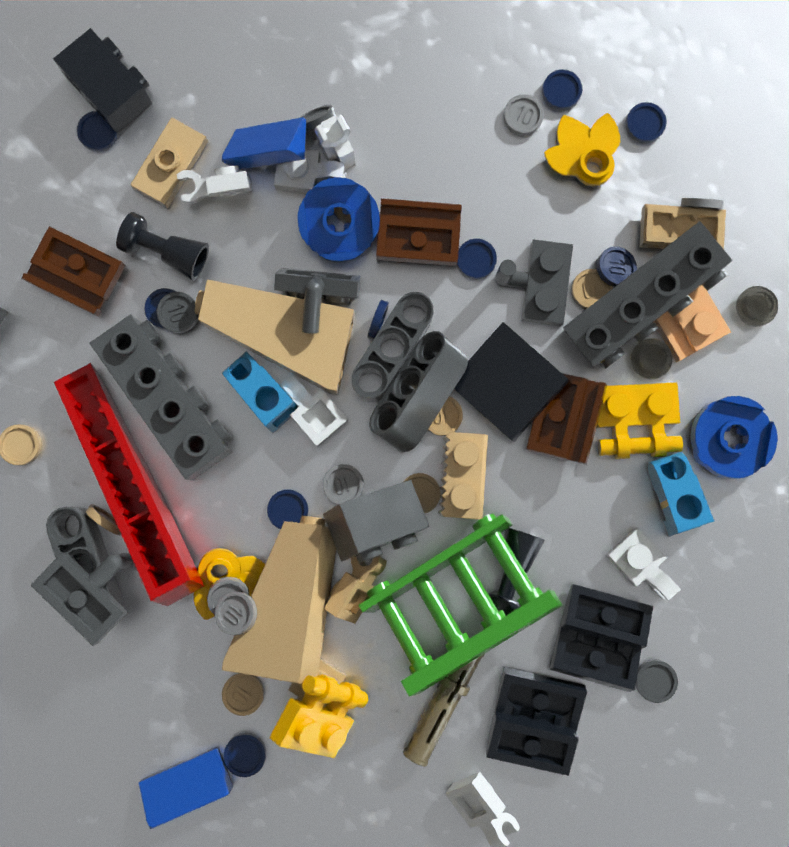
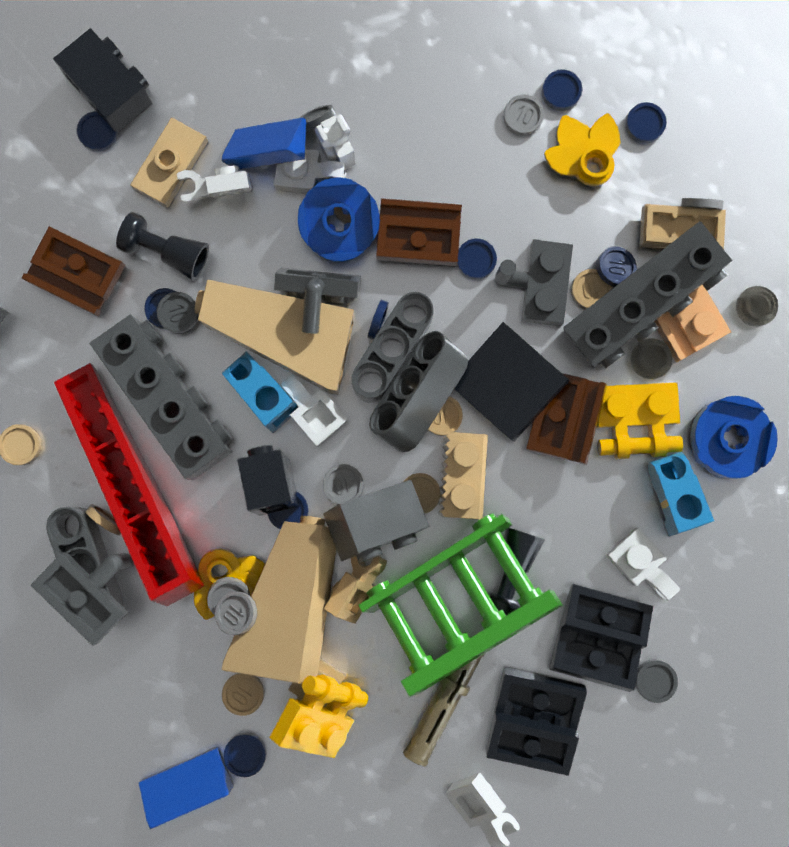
none -> black brick [237,445,300,516]

